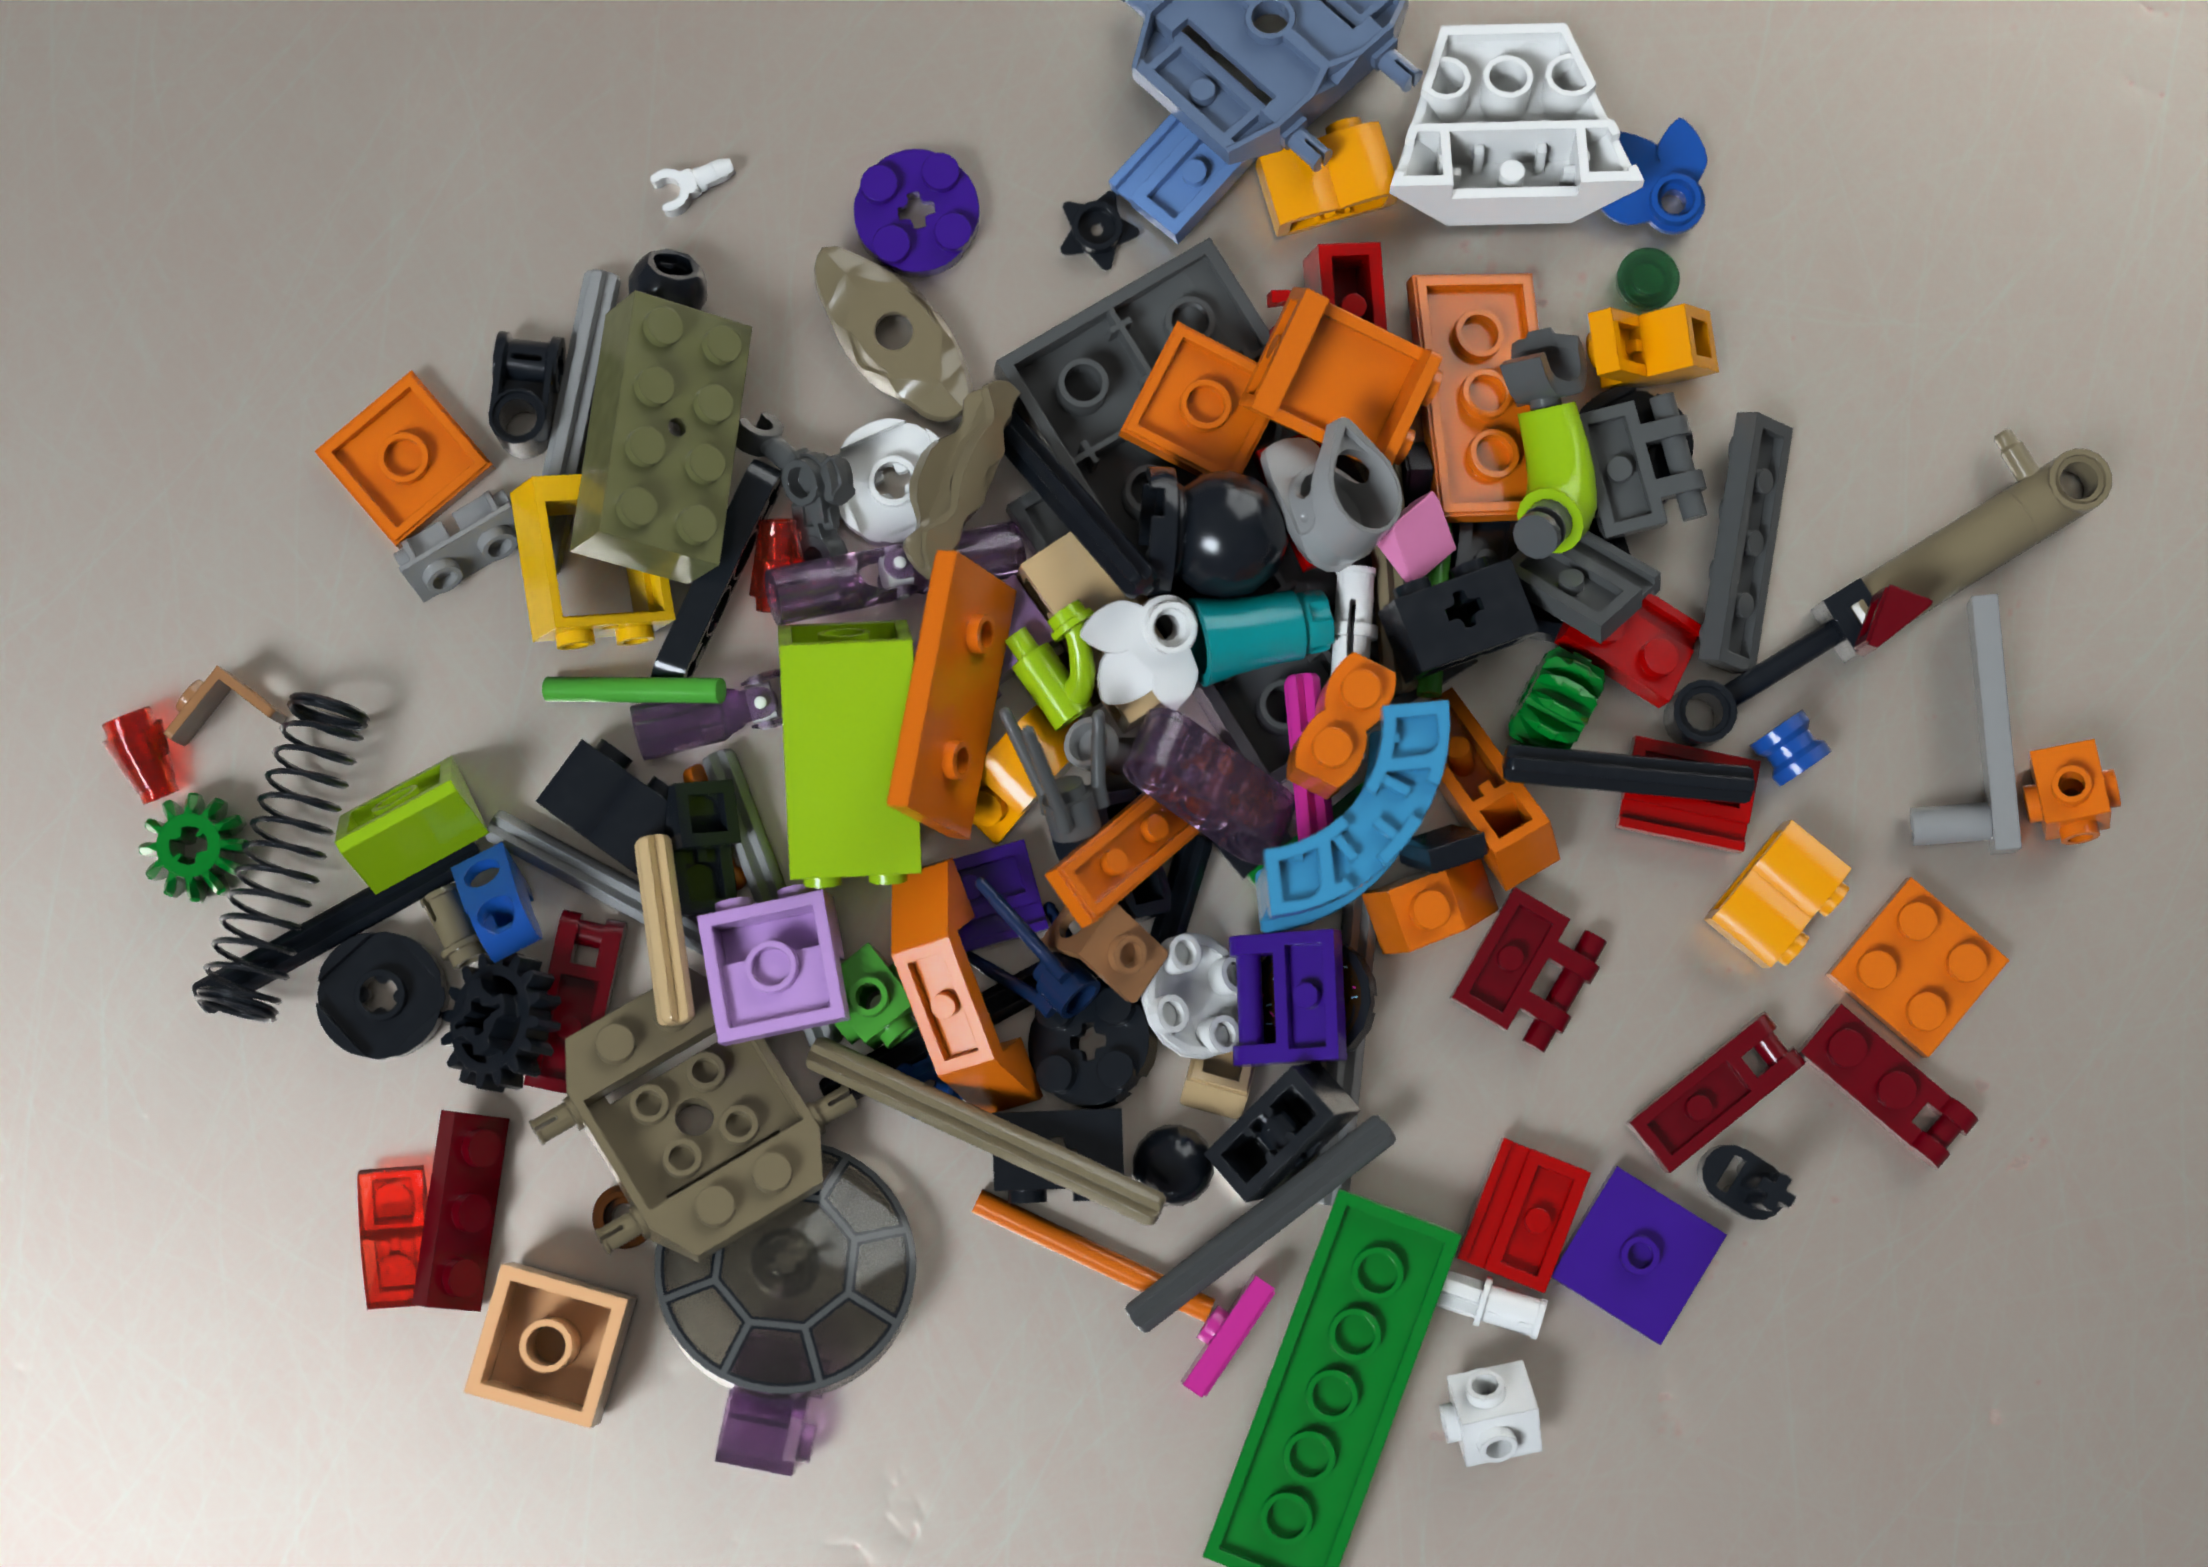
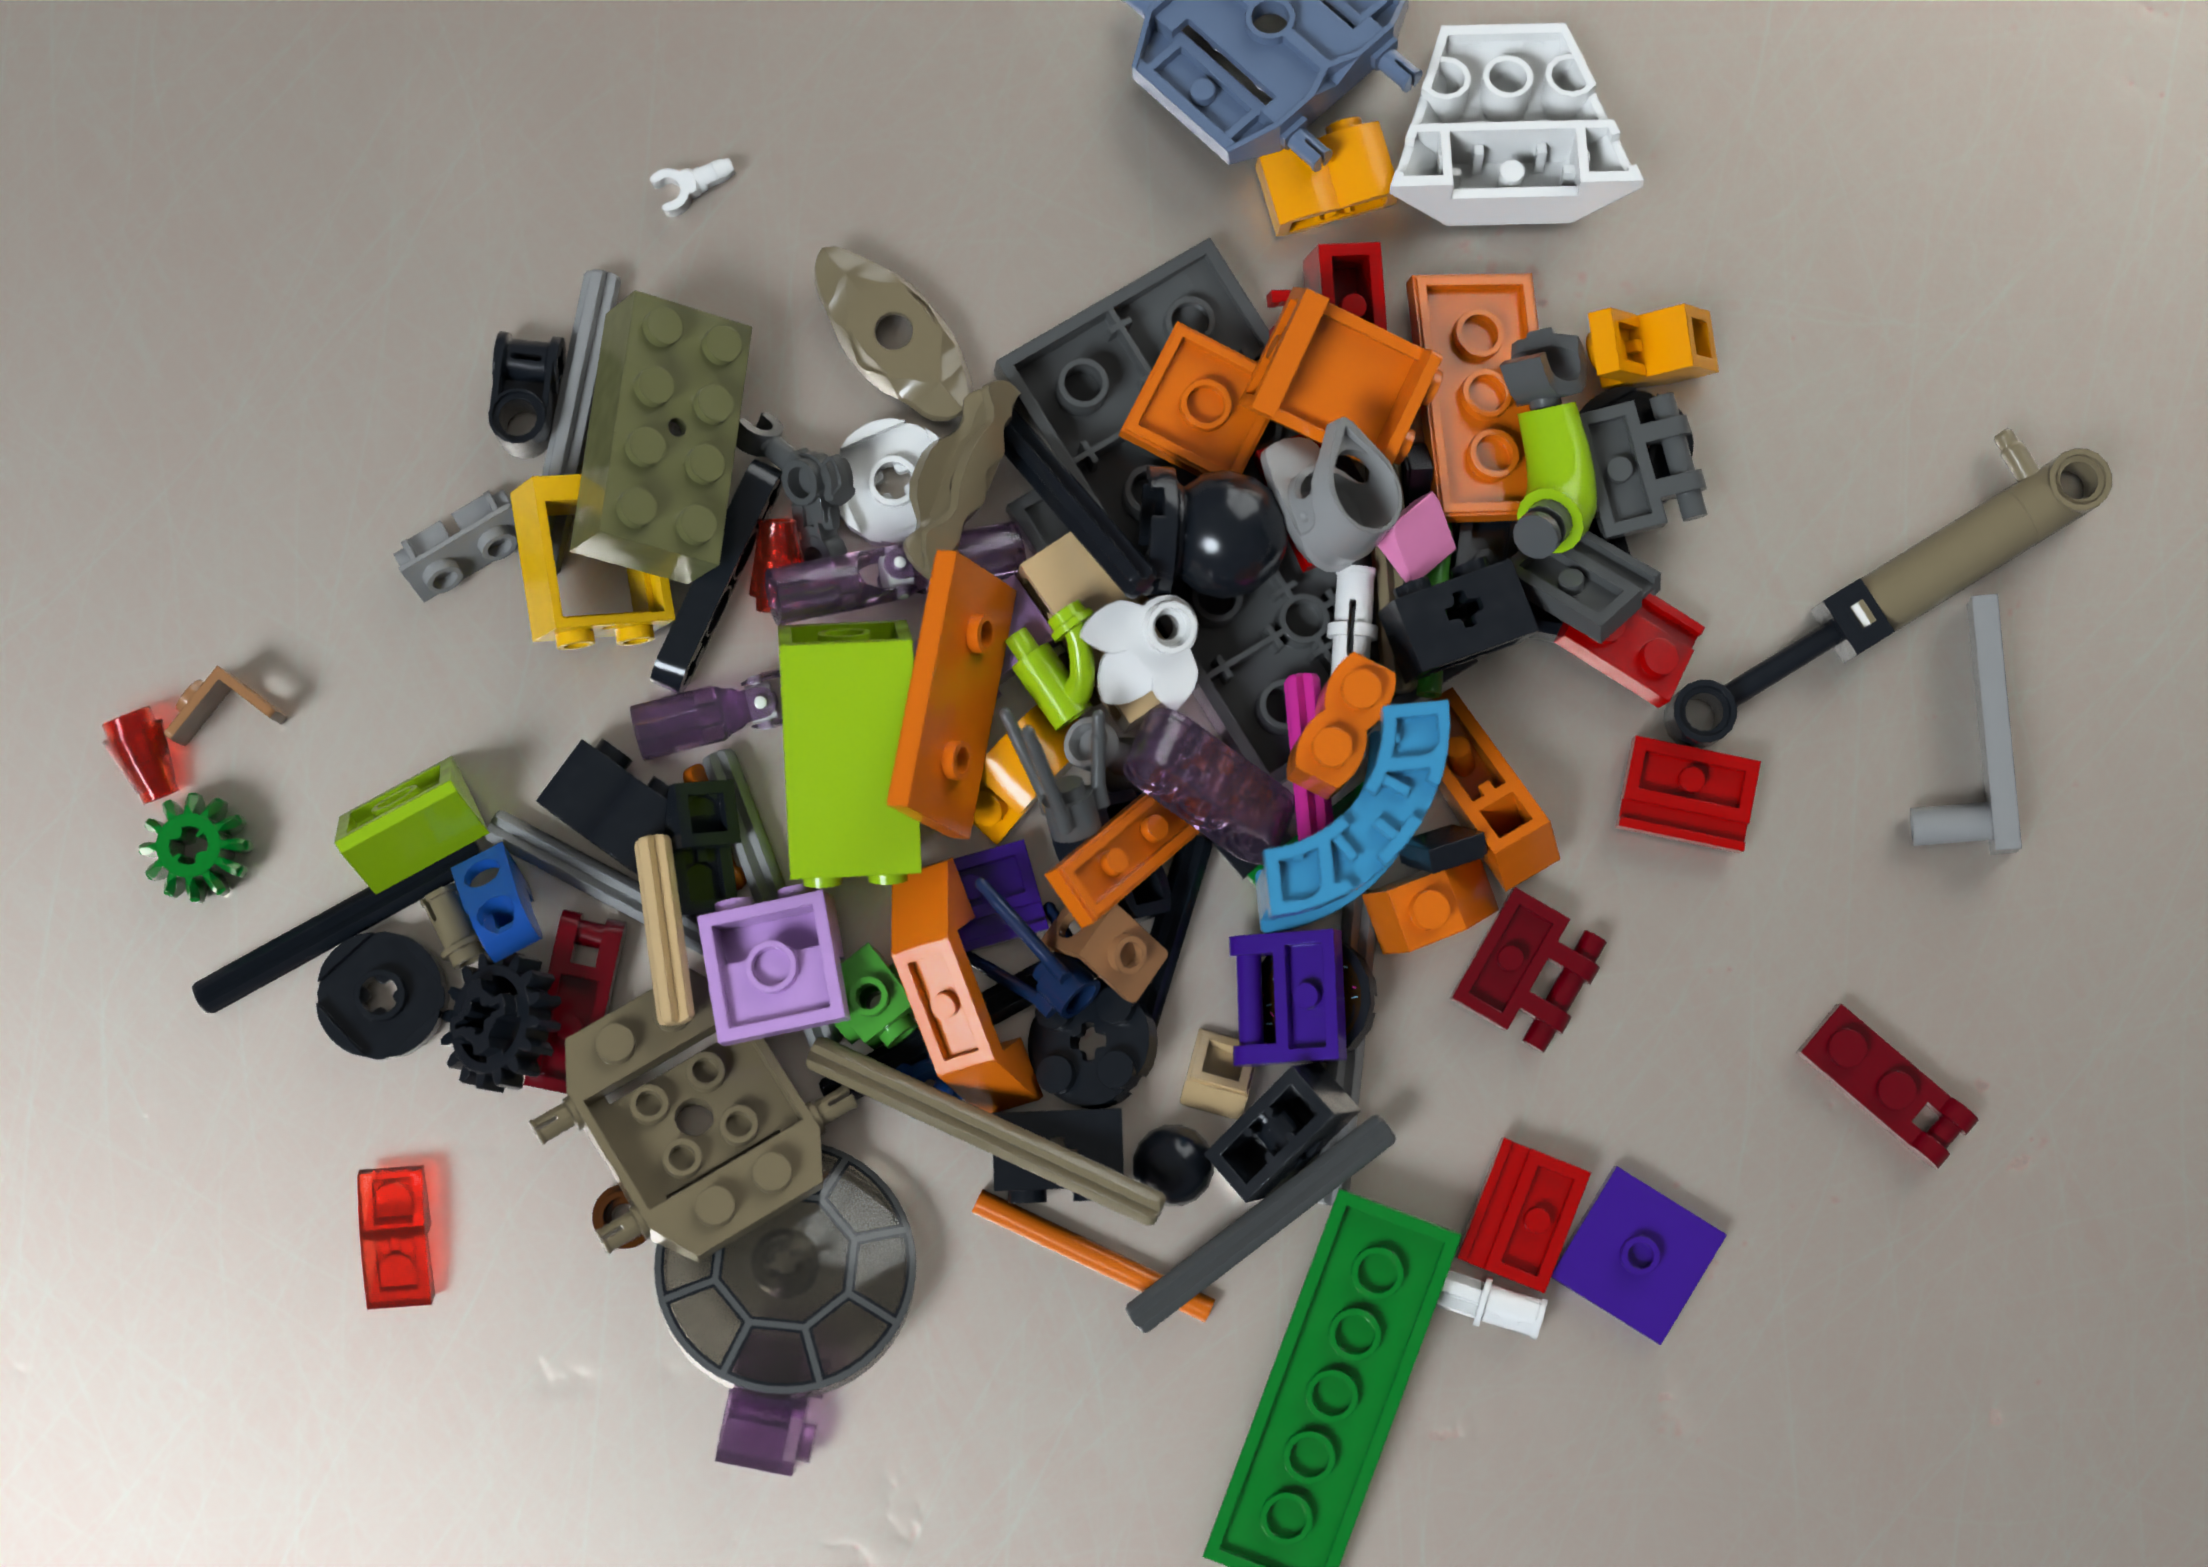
black piece [194,692,370,1023] -> none
orange tile [314,370,496,549] -> none
dark red plate [412,1110,509,1312] -> none
light nougat brick [464,1262,637,1428] -> none
bright green bar [542,676,727,704] -> none
black piece [628,249,707,310] -> none
dark purple plate [854,149,980,278] -> none
black plate [1060,191,1140,271] -> none
medium blue plate [1108,114,1258,244] -> none
white dish [1141,932,1239,1060] -> none
dark pink plate [1181,1274,1275,1398] -> none
teal plant [1186,590,1335,687] -> none
white brick [1439,1360,1543,1467] -> none
black axle [1502,744,1755,804] -> none
green gear [1508,646,1605,749] -> none
blue plate [1601,118,1707,235] -> none
clear green plate [1616,248,1680,311] -> none
dark red plate [1626,1011,1806,1173] -> none
black piece [1697,1145,1796,1220] -> none
dark grey plate [1698,412,1793,674] -> none
light orange brick [1703,820,1852,968] -> none
blue wheel [1750,709,1832,787] -> none
orange plate [1825,877,2009,1058] -> none
dark red slope [1853,584,1933,657] -> none
orange brick [2022,739,2121,845] -> none

